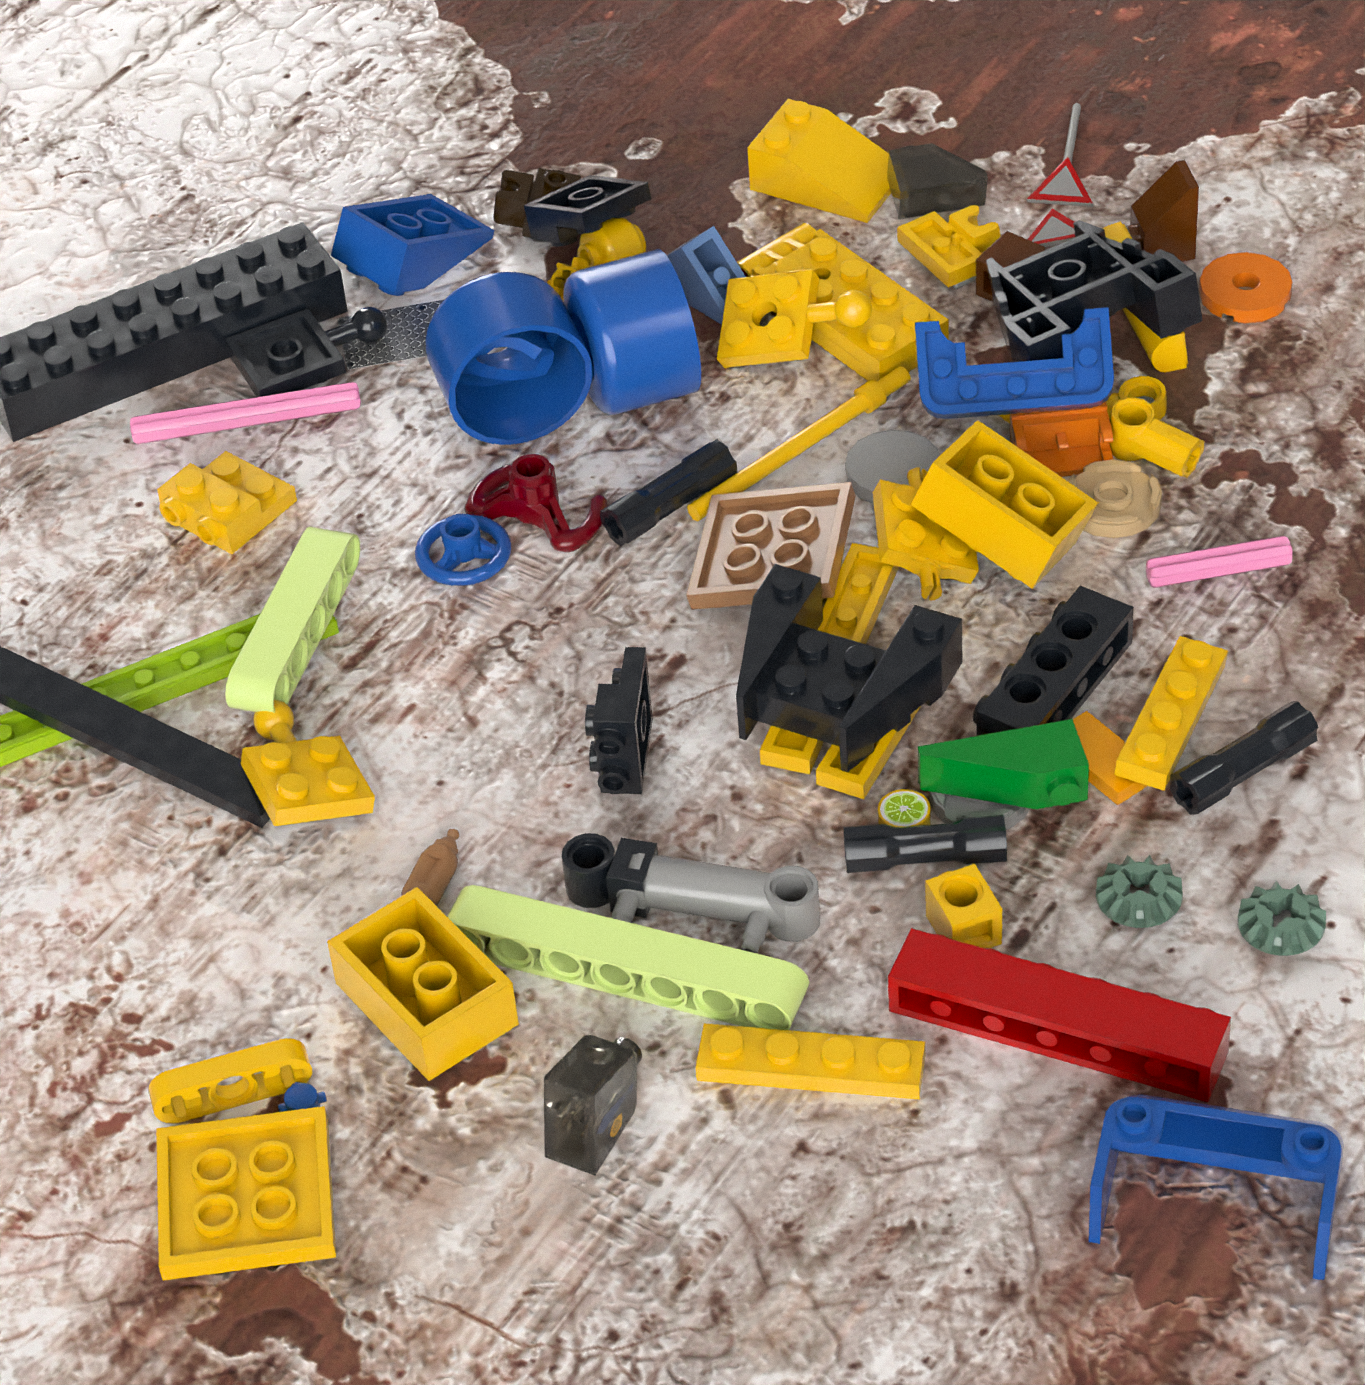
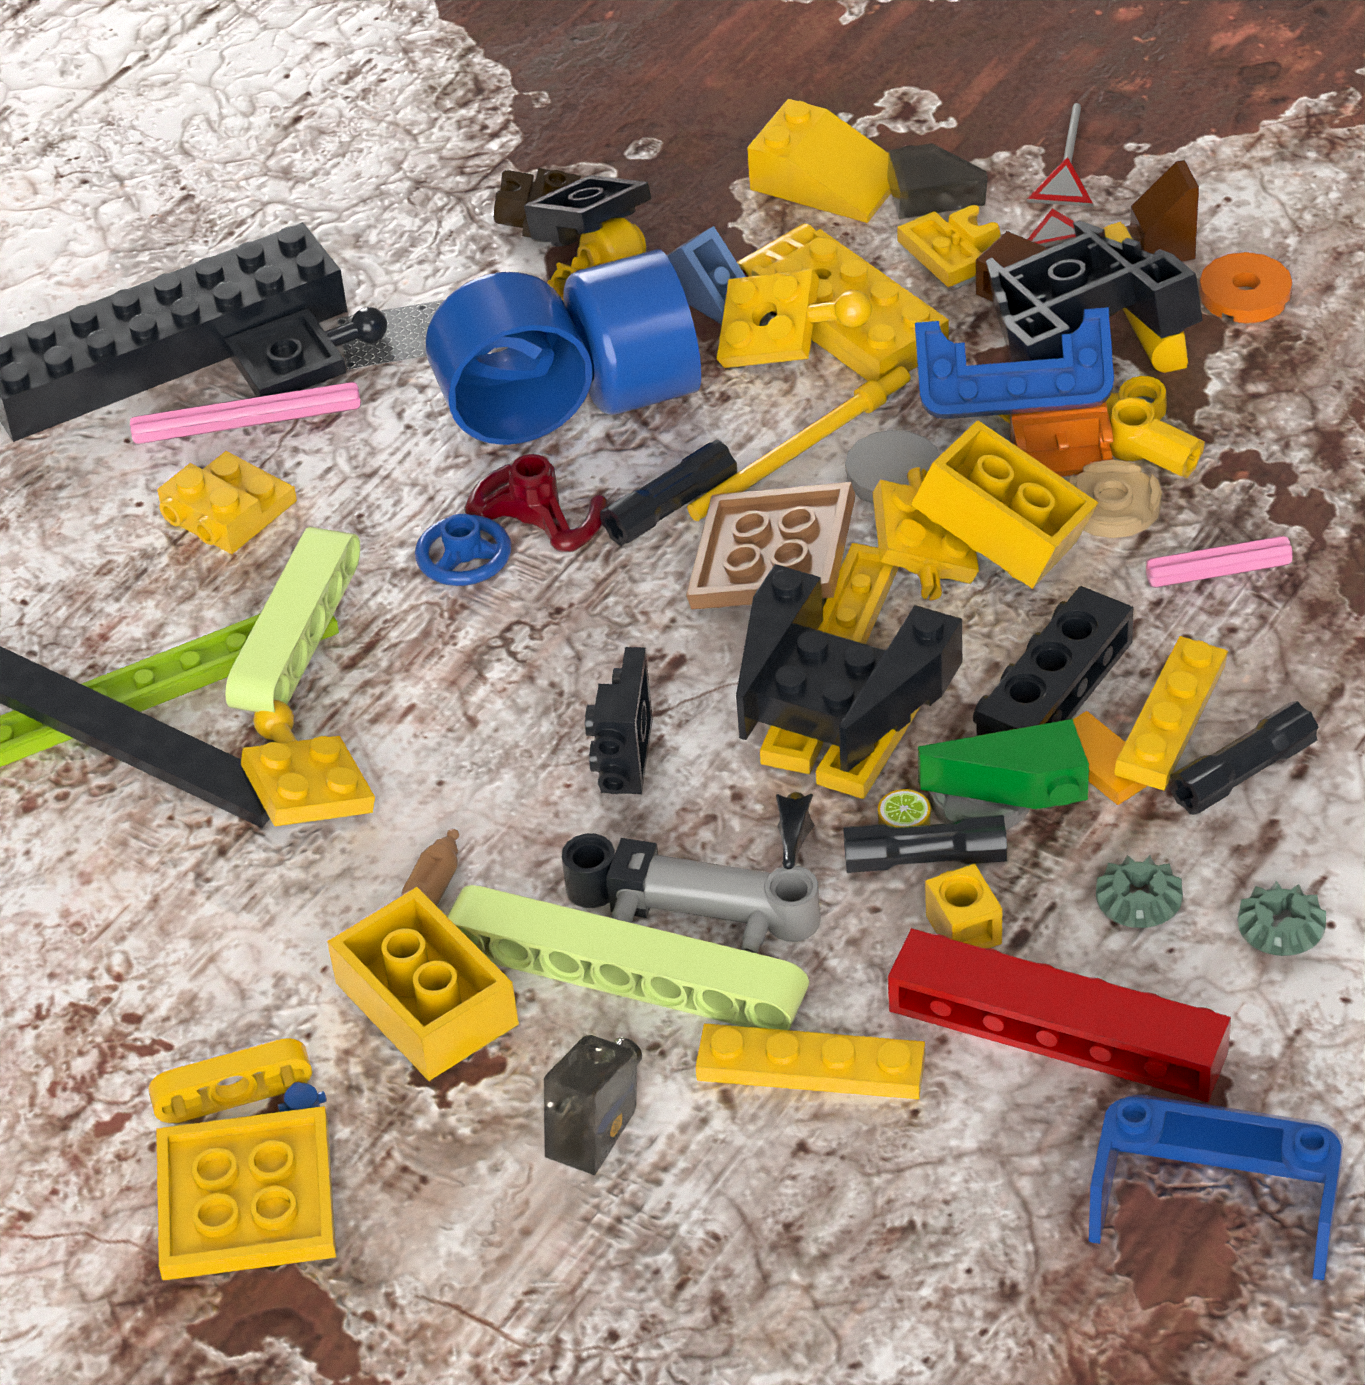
blue slope [331,194,495,296] -> none
none -> black piece [776,792,815,870]

